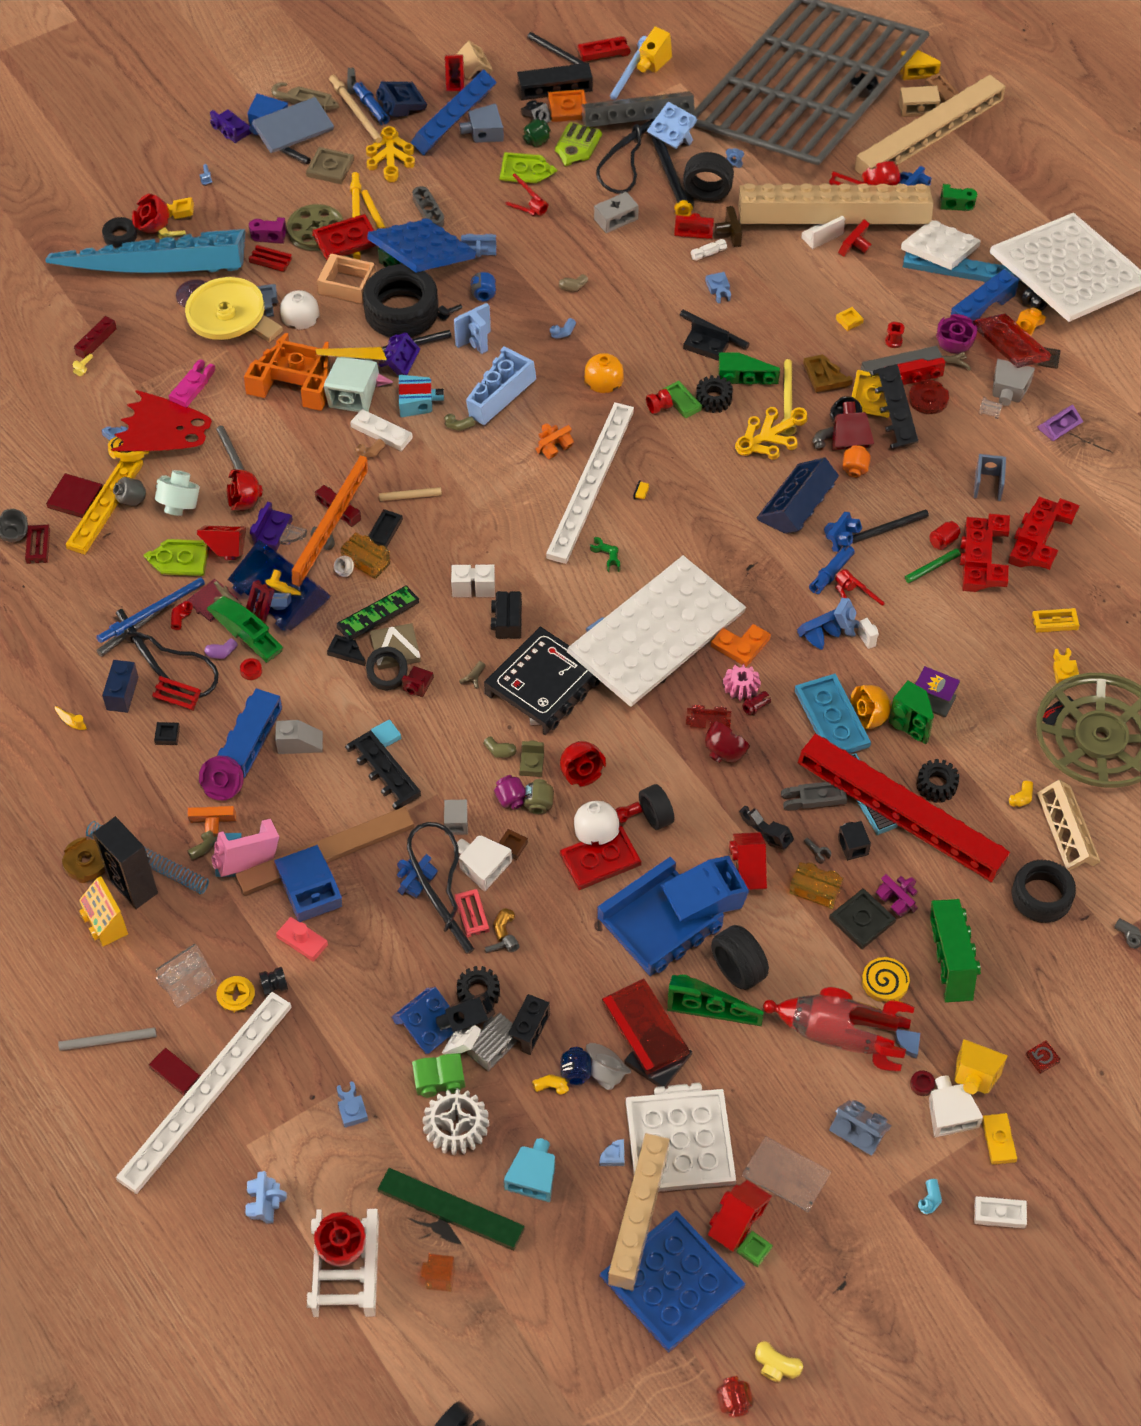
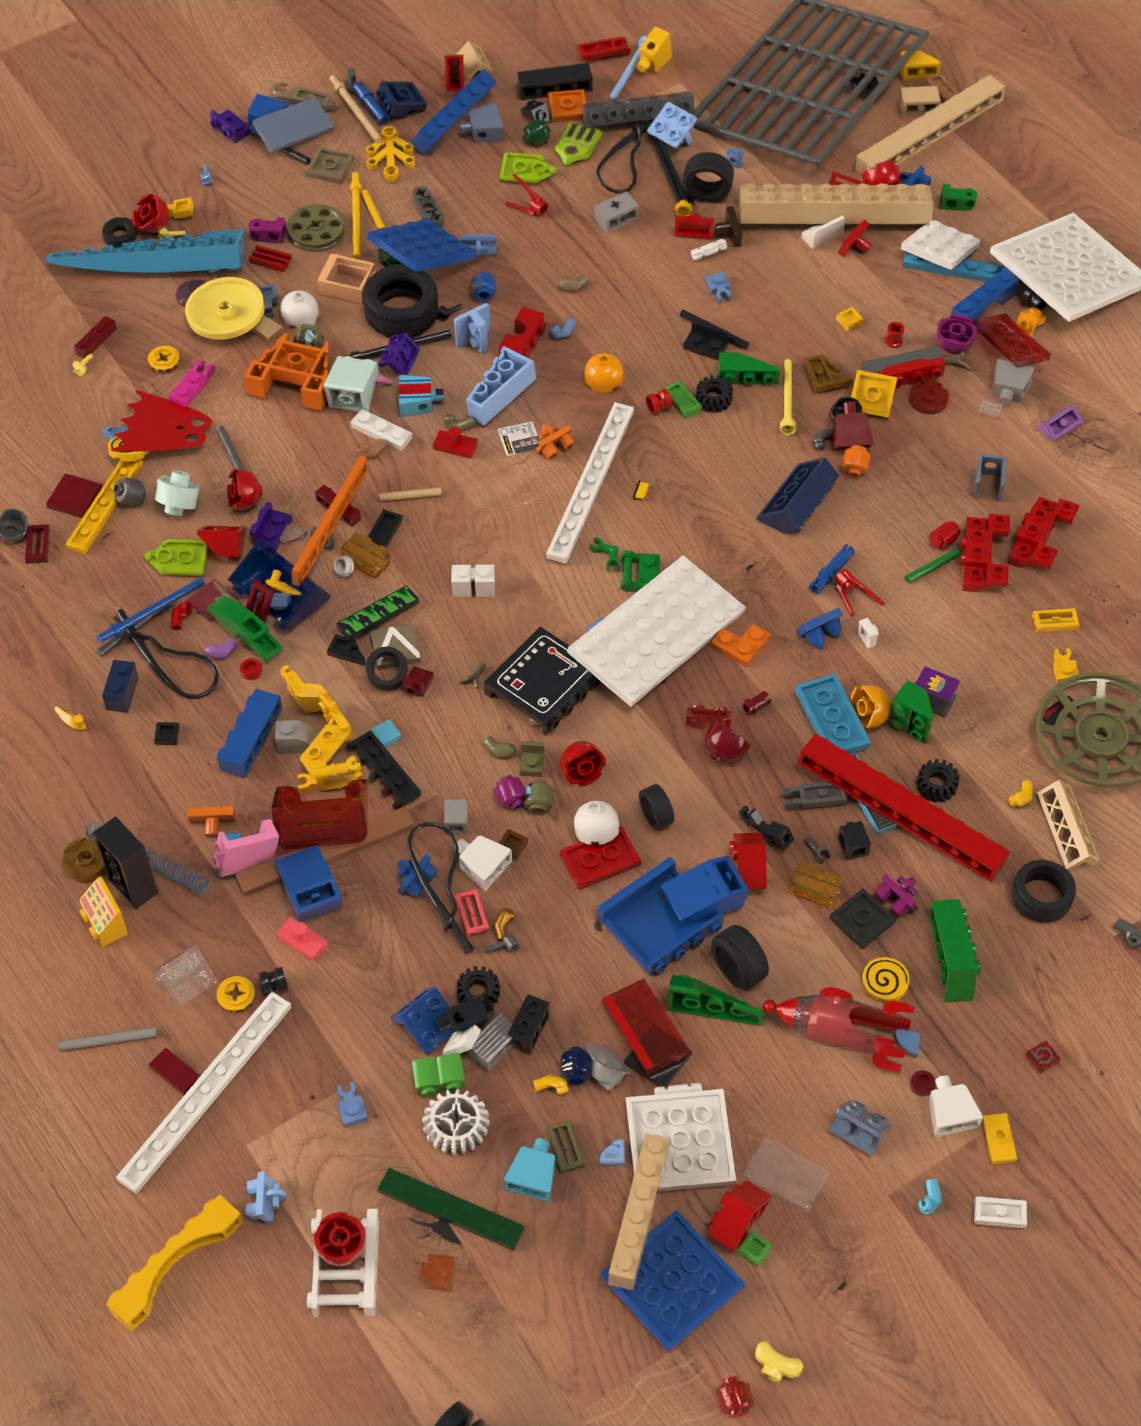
red tile [152,676,201,711] -> none
olive arm [187,830,217,860] -> none
magenta tile [199,755,244,801] -> none
red tile [312,214,377,260] -> none
yellow sticker [315,347,387,360] -> none
black brick [491,591,522,639] -> none
black bar [527,32,586,65] -> none
red arm [615,802,642,823] -> none
bright pink gear [723,664,761,701] -> none
yellow plant [735,407,808,460] -> none
blue hips [824,512,862,552] -> none
medium blue plate [834,598,859,636] -> none
black bar [852,509,929,543] -> none
black hinge [870,364,919,450] -> none
yellow torso [954,1039,1008,1094] -> none
clear smoke tile [1037,347,1061,369] -> none
none -> yellow arch [106,1194,244,1332]
none -> yellow gear [148,346,180,373]
none -> clear red windscreen [271,779,368,849]
none -> yellow piece [280,665,368,793]
none -> head [293,323,324,348]
none -> red tile [433,427,478,459]
none -> sticker [498,422,539,456]
none -> red arch [499,306,546,358]
none -> olive tile [546,1120,585,1174]
none -> green plate [621,550,660,592]

